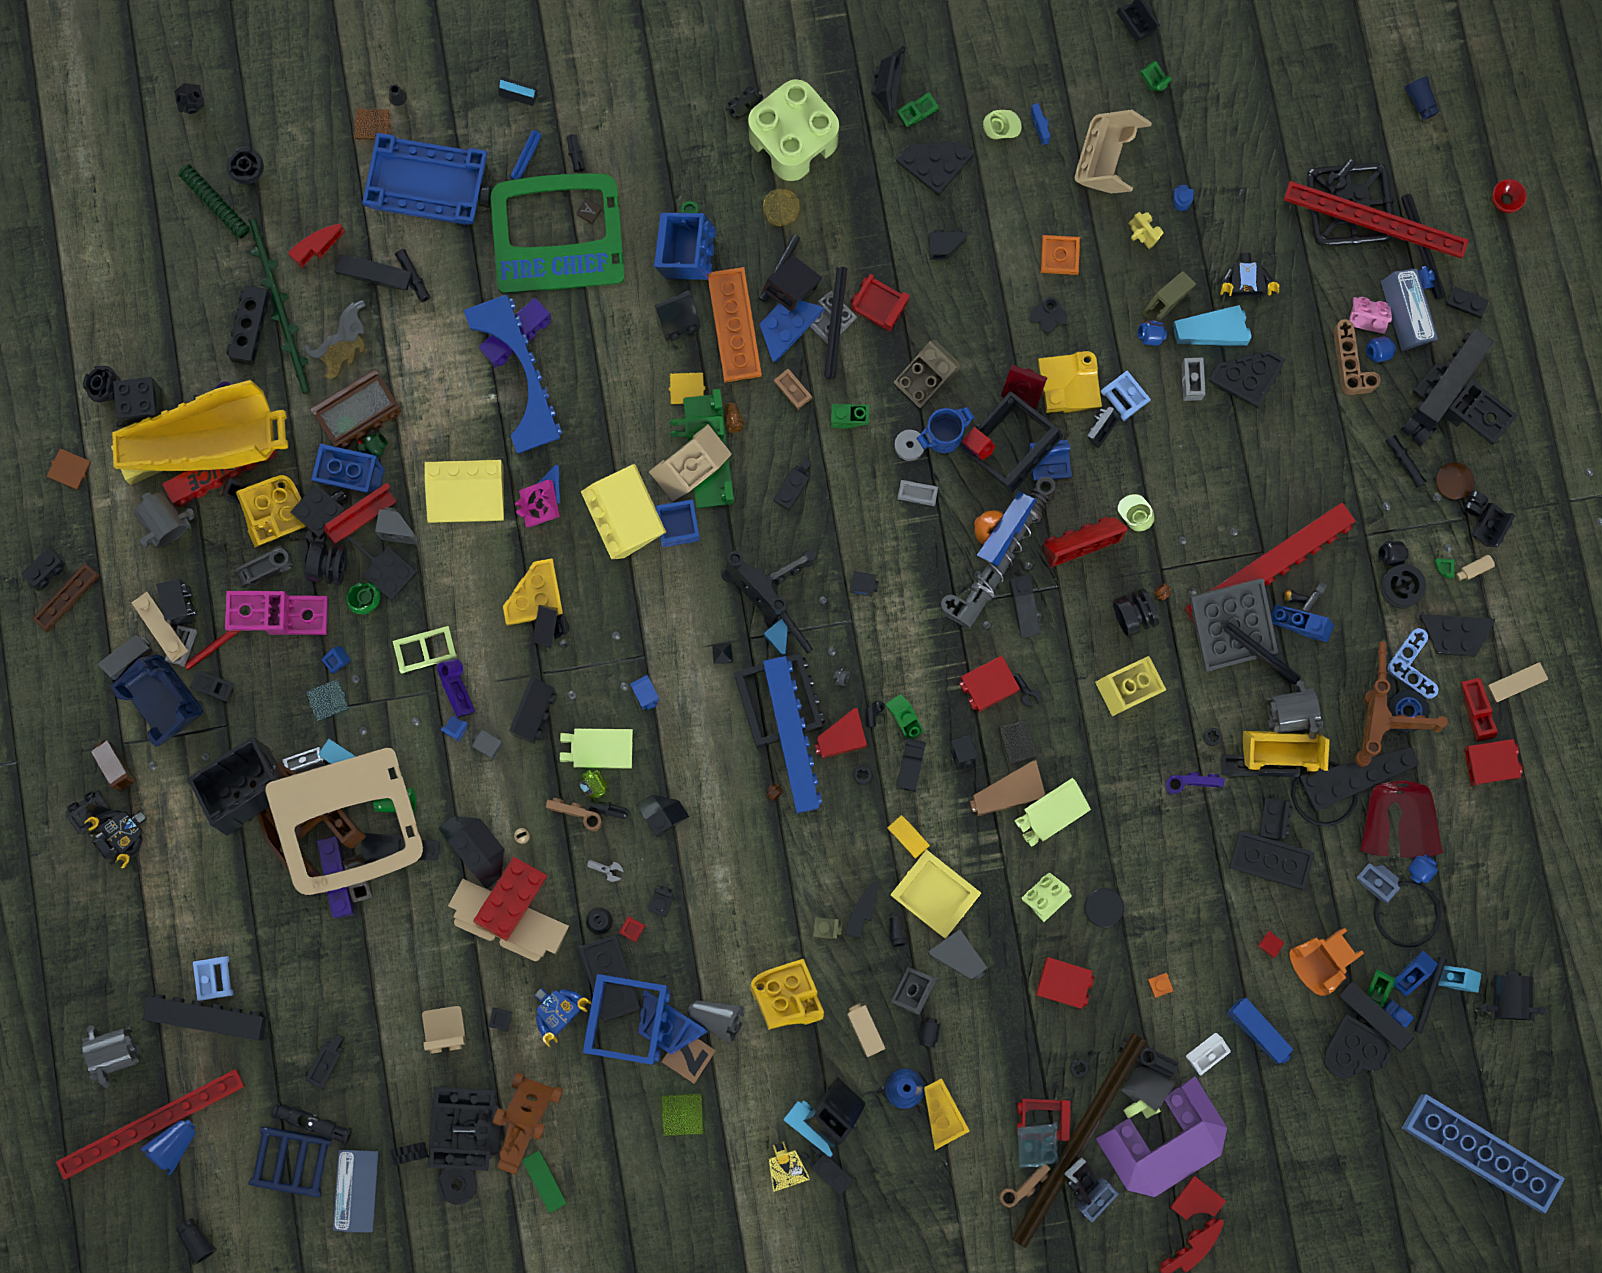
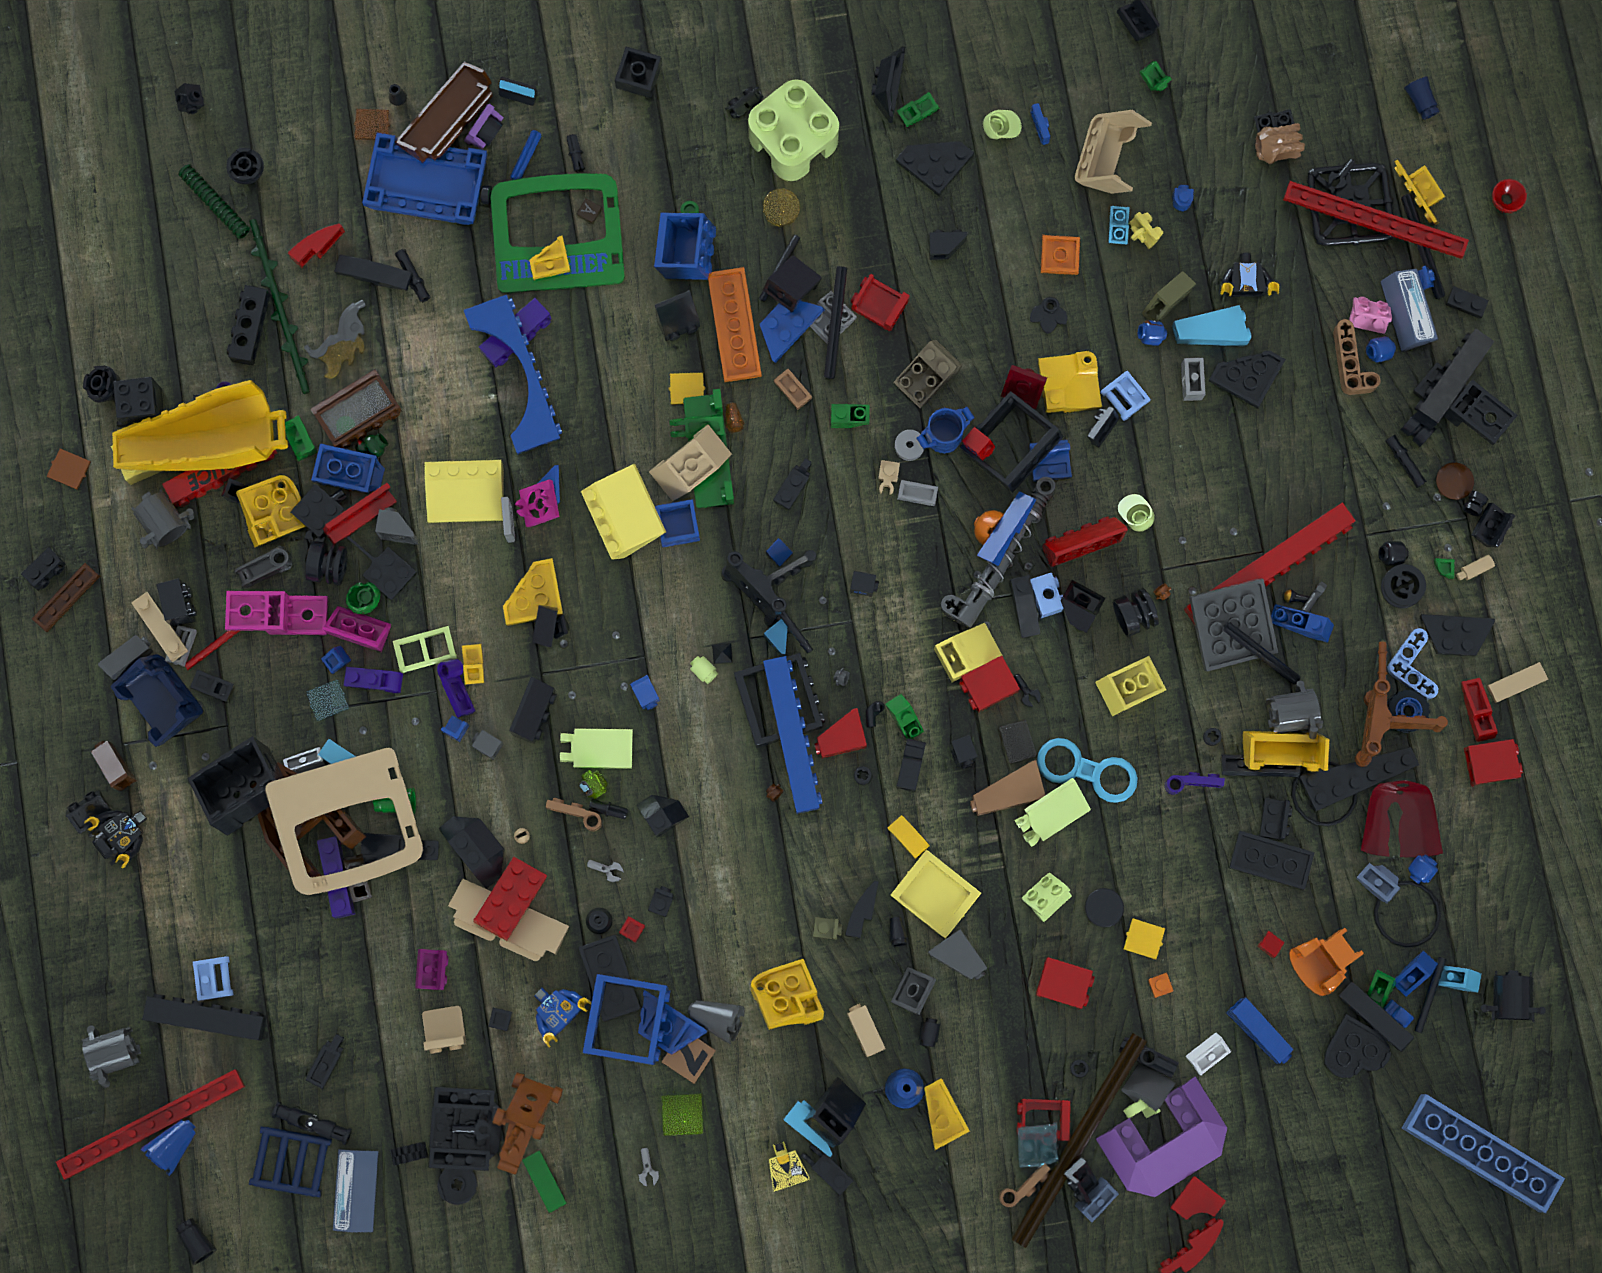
none -> green hinge [285,415,318,461]
none -> dark pink slope [323,606,391,652]
none -> dark purple plate [344,667,403,693]
none -> reddish brown slope [395,62,493,163]
none -> magenta bracket [415,949,449,990]
none -> yellow slope [462,644,484,685]
none -> piece [464,104,503,150]
none -> light grey tile [501,497,515,543]
none -> yellow wing [529,236,570,280]
none -> black brick [615,47,662,98]
none -> light grey bar [638,1148,659,1187]
none -> yellowish green brick [690,656,718,684]
none -> blue slope [766,538,793,566]
none -> tan plate [878,460,900,495]
none -> light yellow slope [934,623,1002,682]
none -> light blue brick [1030,572,1064,618]
none -> medium azure bar [1037,738,1138,803]
none -> black slope [1061,580,1105,633]
none -> medium azure slope [1108,206,1130,244]
none -> yellow piece [1123,918,1165,960]
none -> black slope [1254,109,1295,133]
none -> medium nougat piece [1255,123,1305,164]
none -> yellow bracket [1394,159,1445,225]

